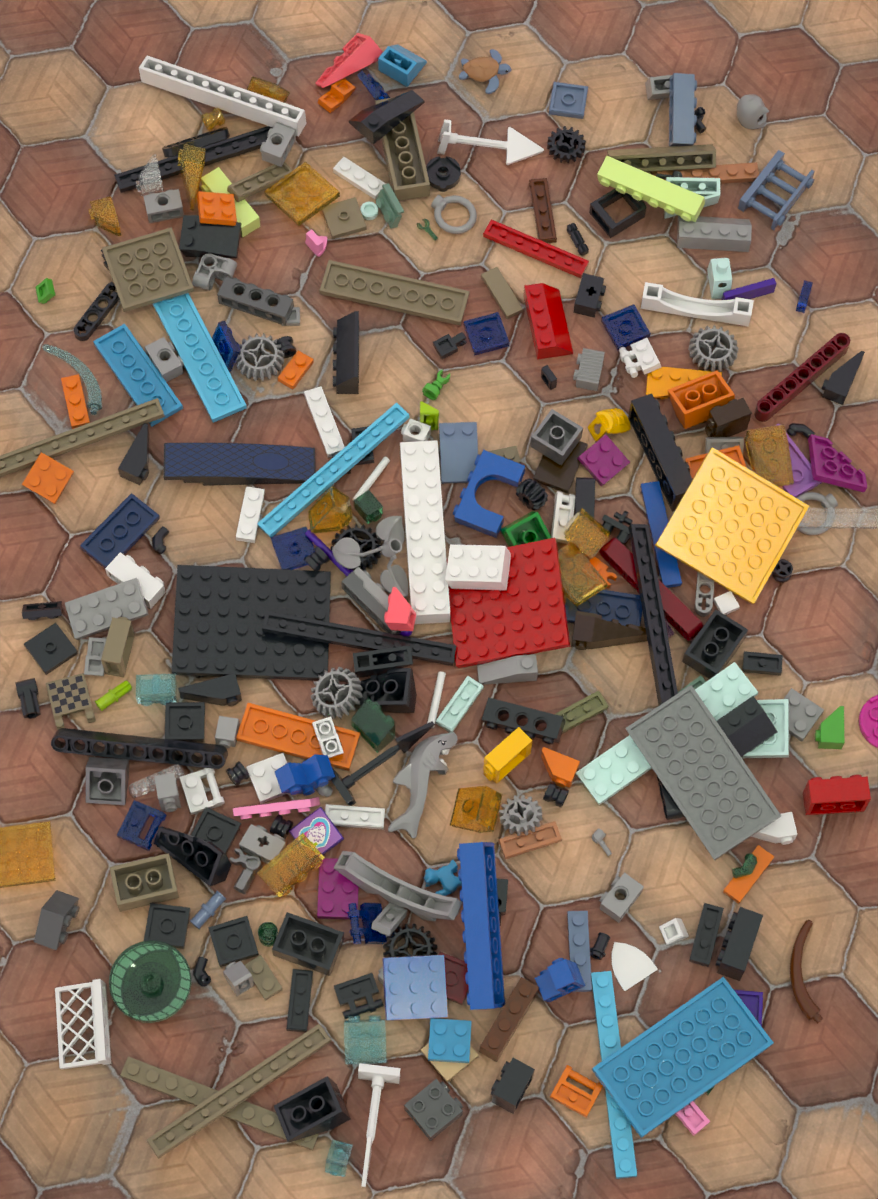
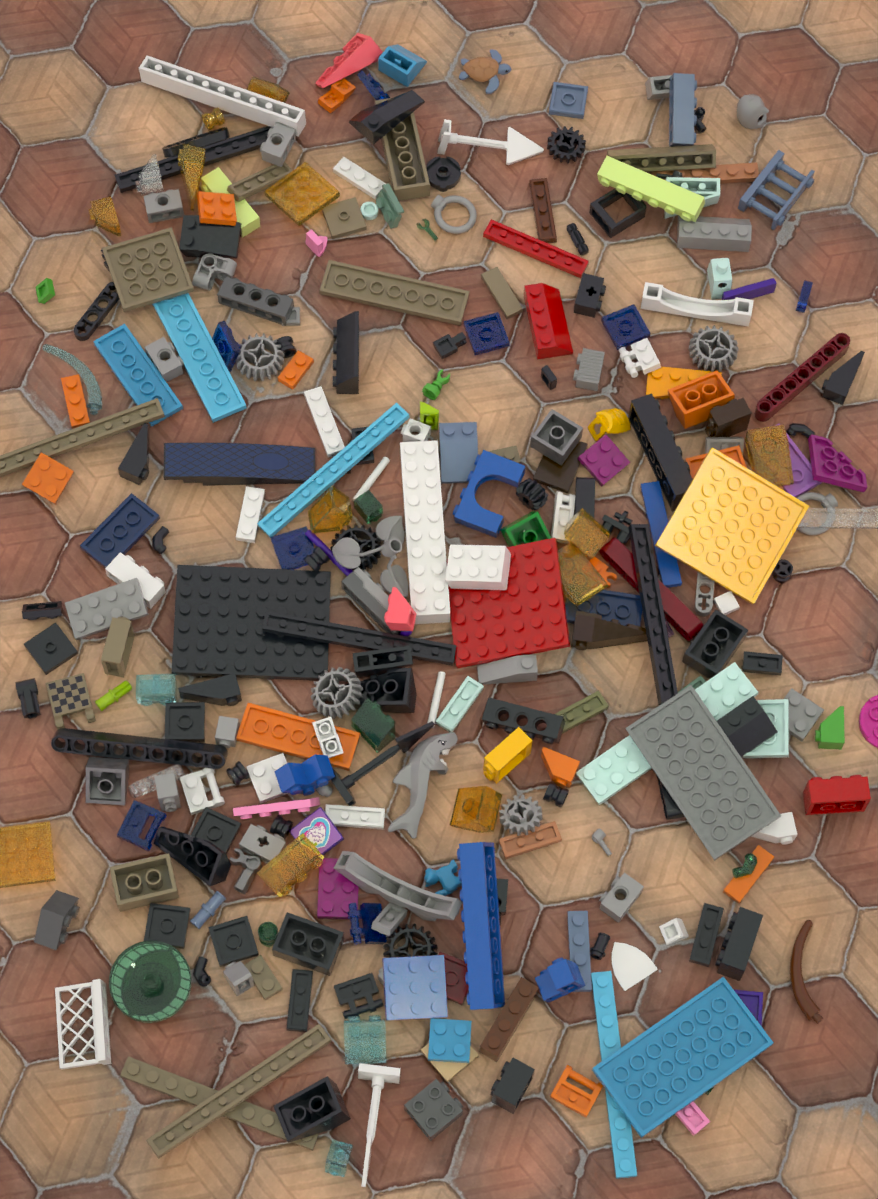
light grey slope [84,637,107,676] -> none

